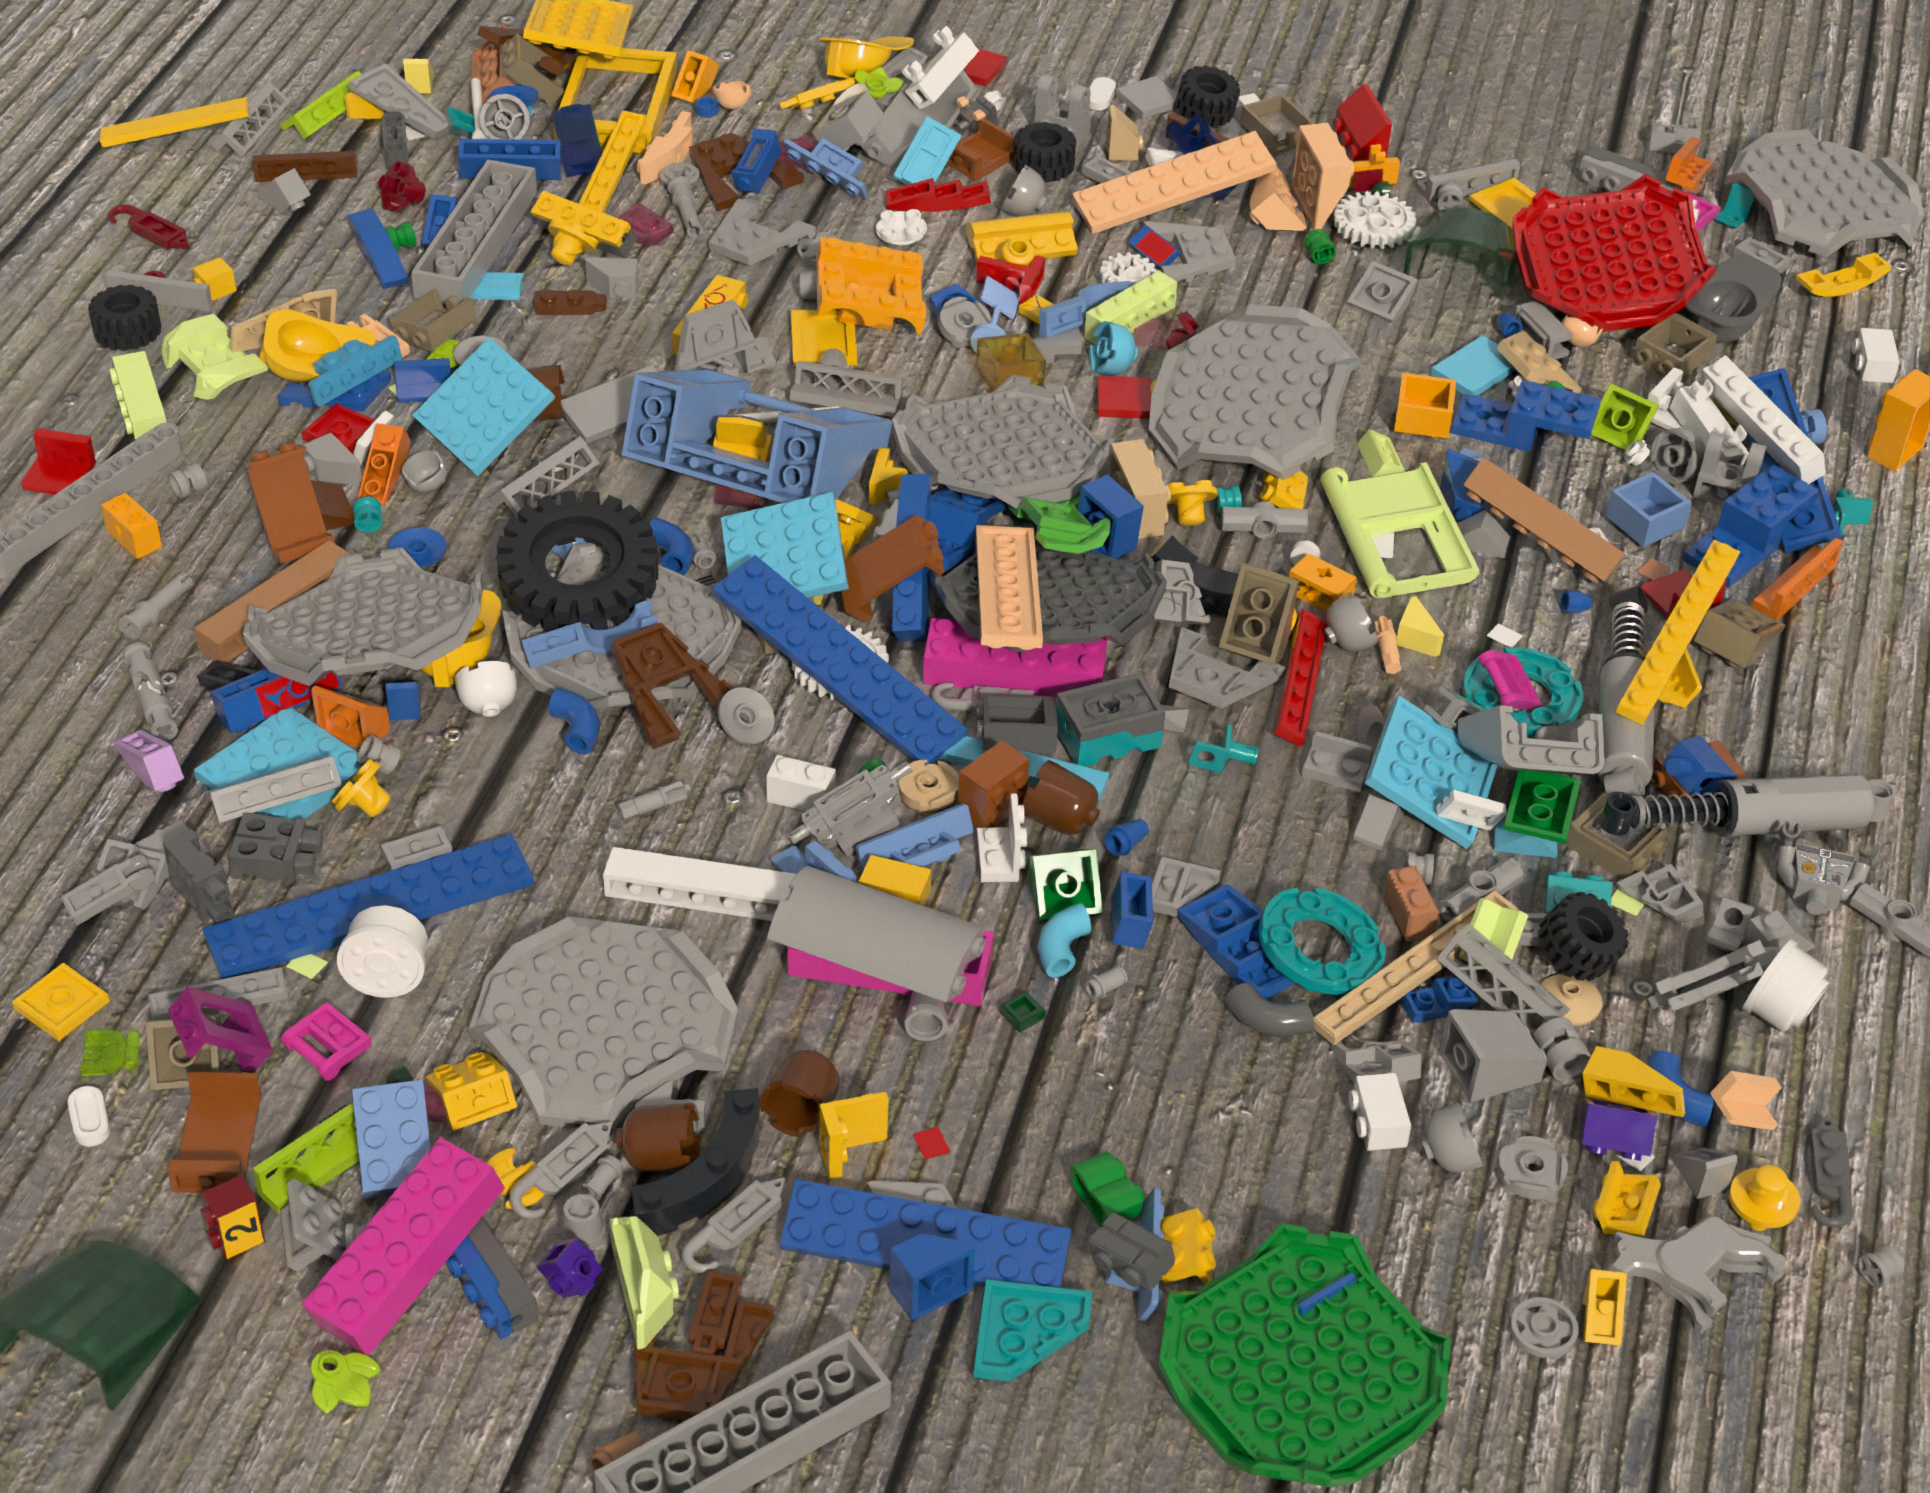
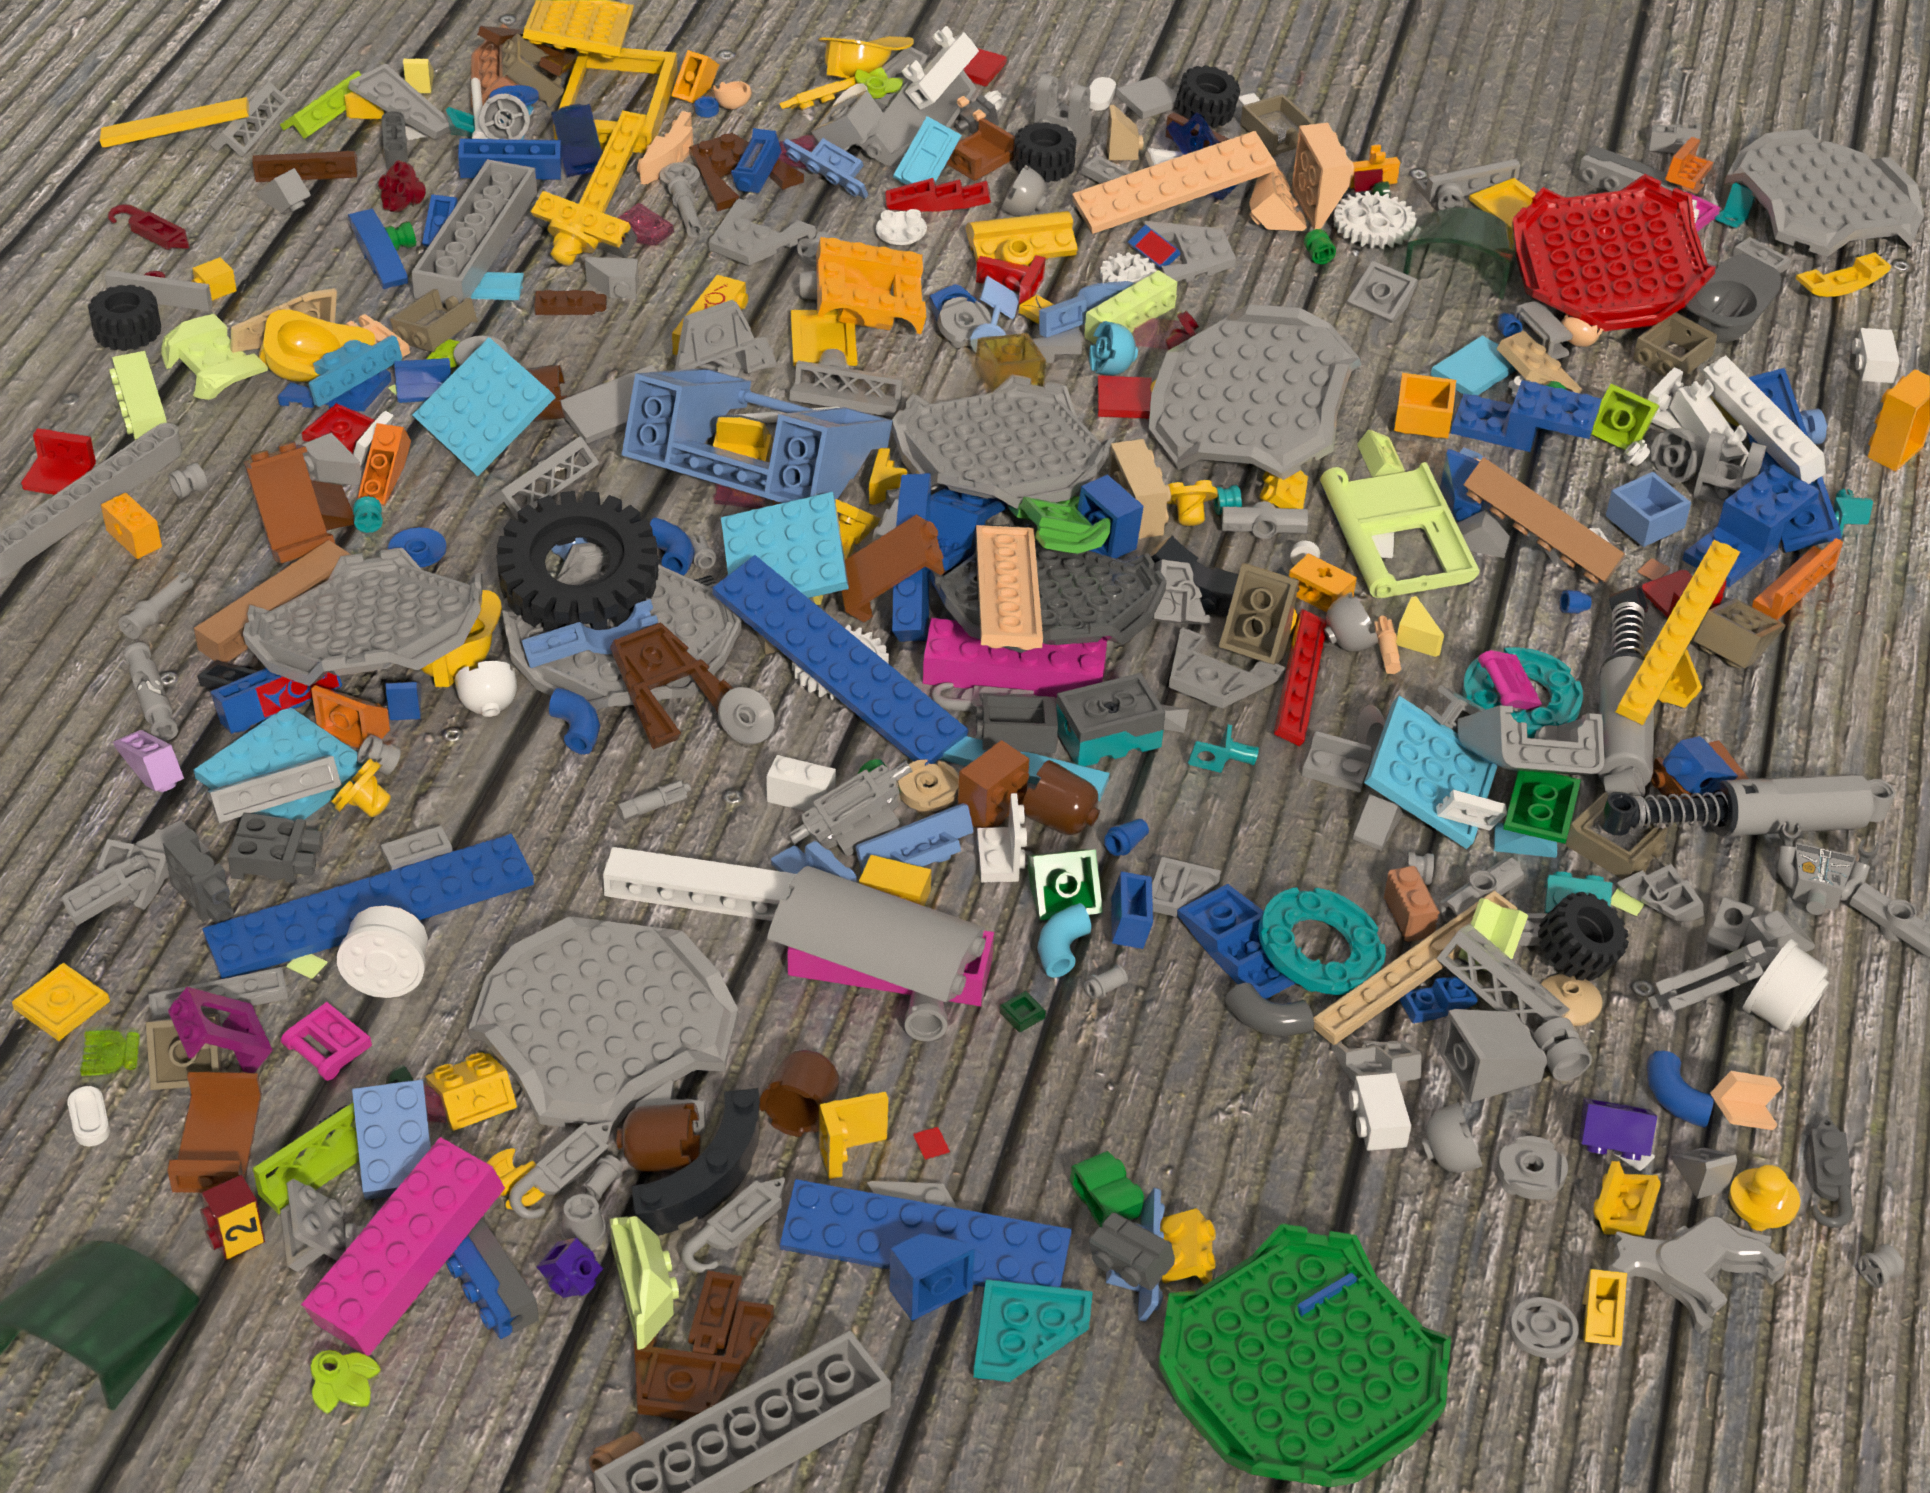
light grey hair [402,450,448,493] -> none
red slope [1332,84,1392,162] -> none
white sticker [1487,624,1523,647] -> none
yellow slope [1583,1046,1685,1117] -> none

